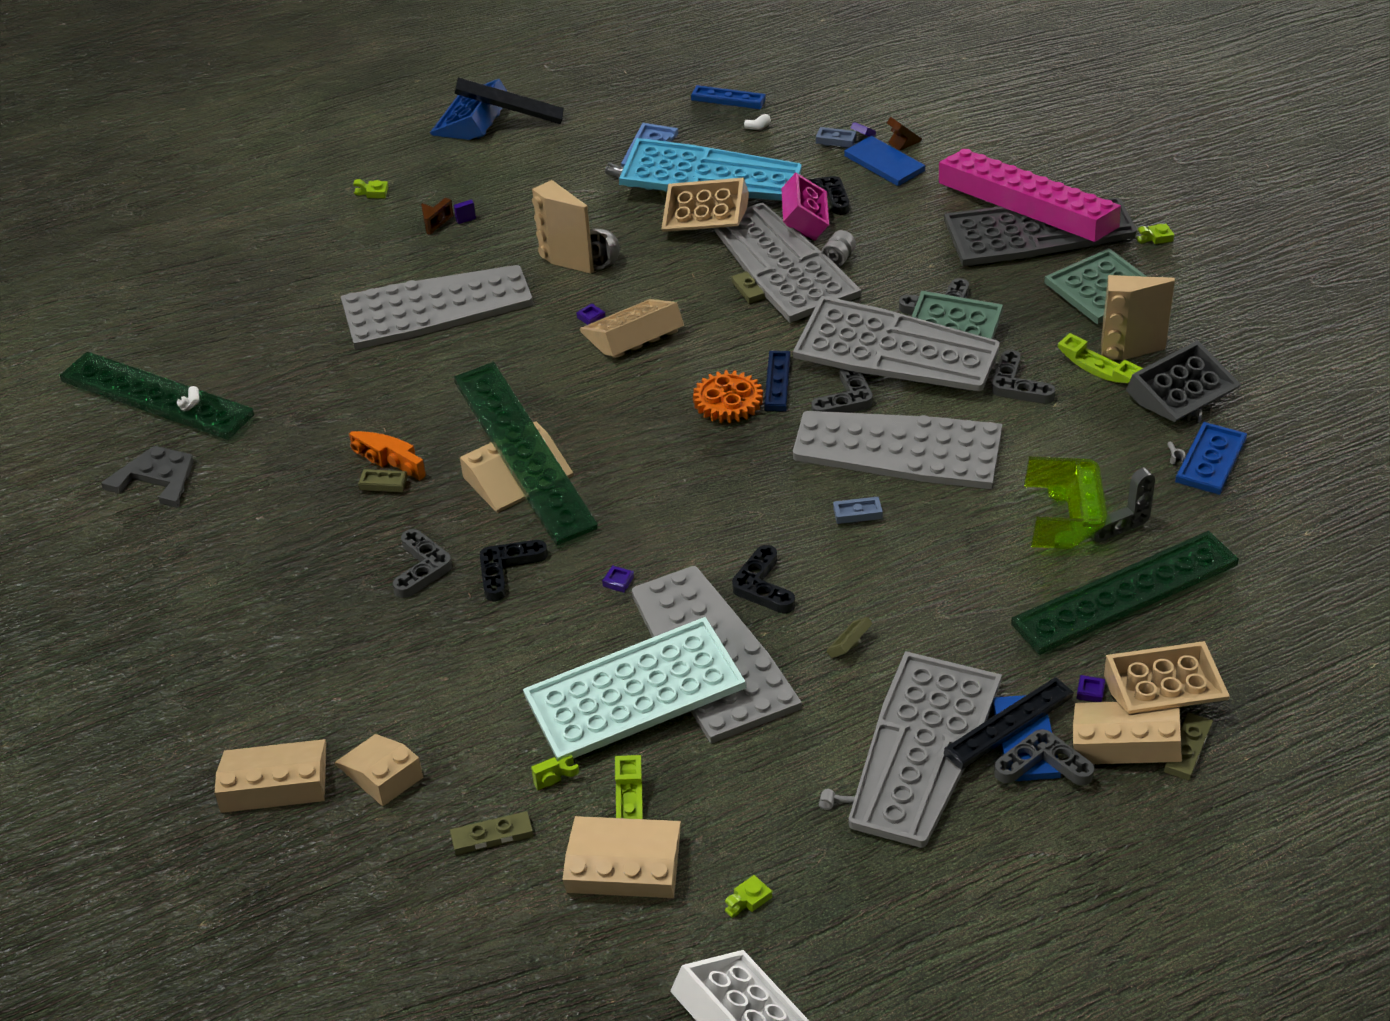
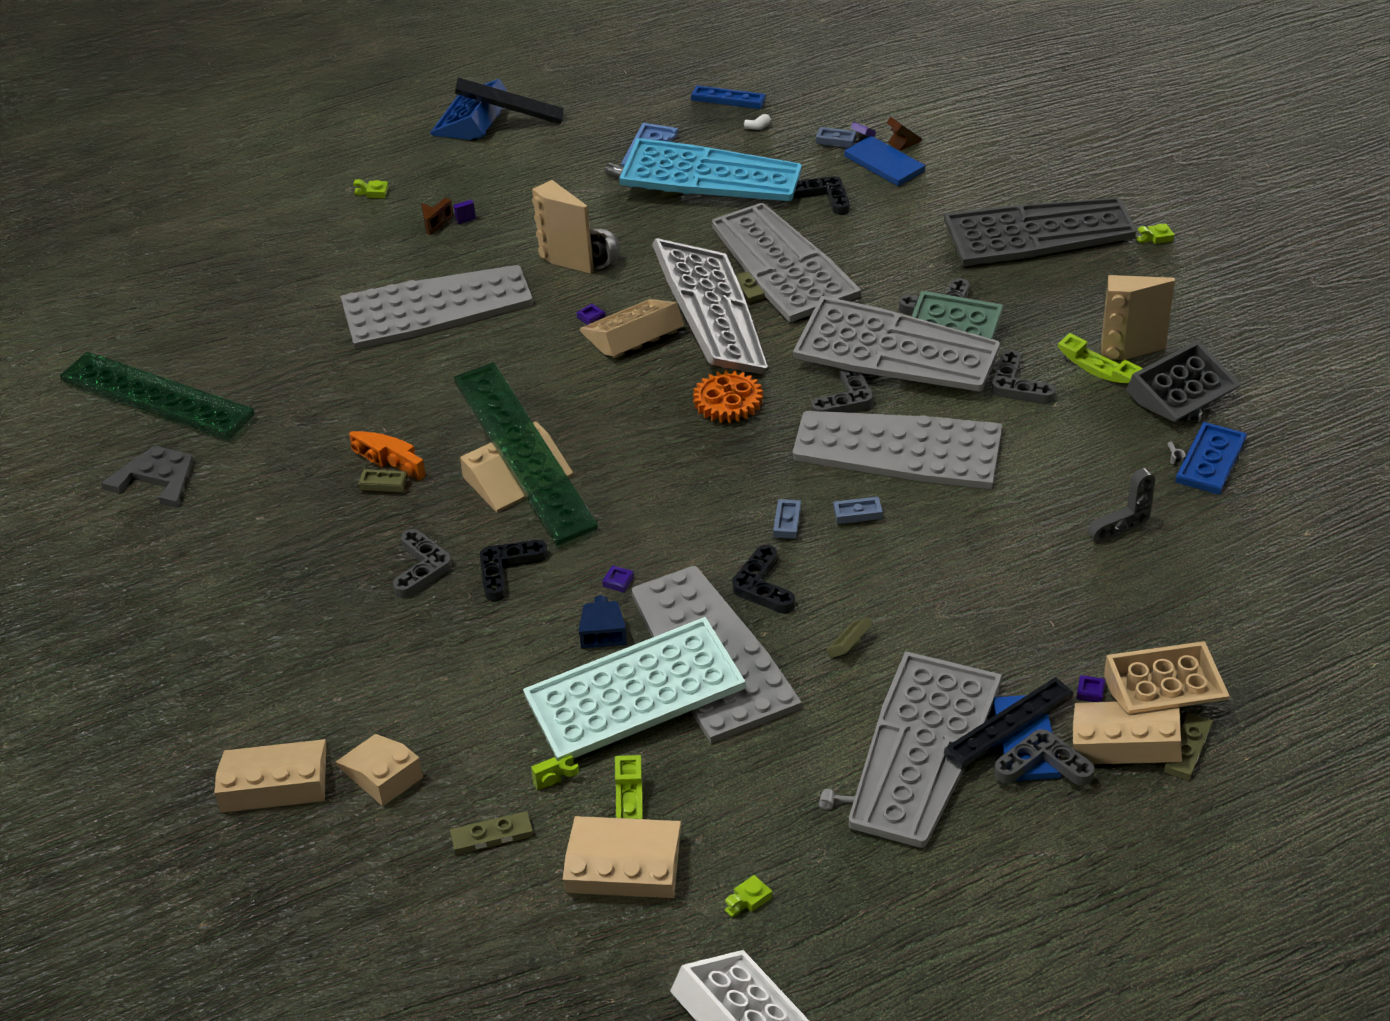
white arm [177,386,200,411] -> none
tan slope [661,178,749,232] -> none
dark blue tile [764,351,790,412] -> none
dark pink brick [781,172,829,241] -> none
light grey wheel [821,230,856,267] -> none
dark pink brick [939,149,1121,242] -> none
clear green plate [1011,530,1239,655] -> none
clear neon green windscreen [1024,456,1107,549] -> none
sand green plate [1044,248,1147,324] -> none
none -> dark blue torso [579,595,627,649]
none -> light grey wing [652,238,768,374]
none -> sand blue plate [773,499,801,539]

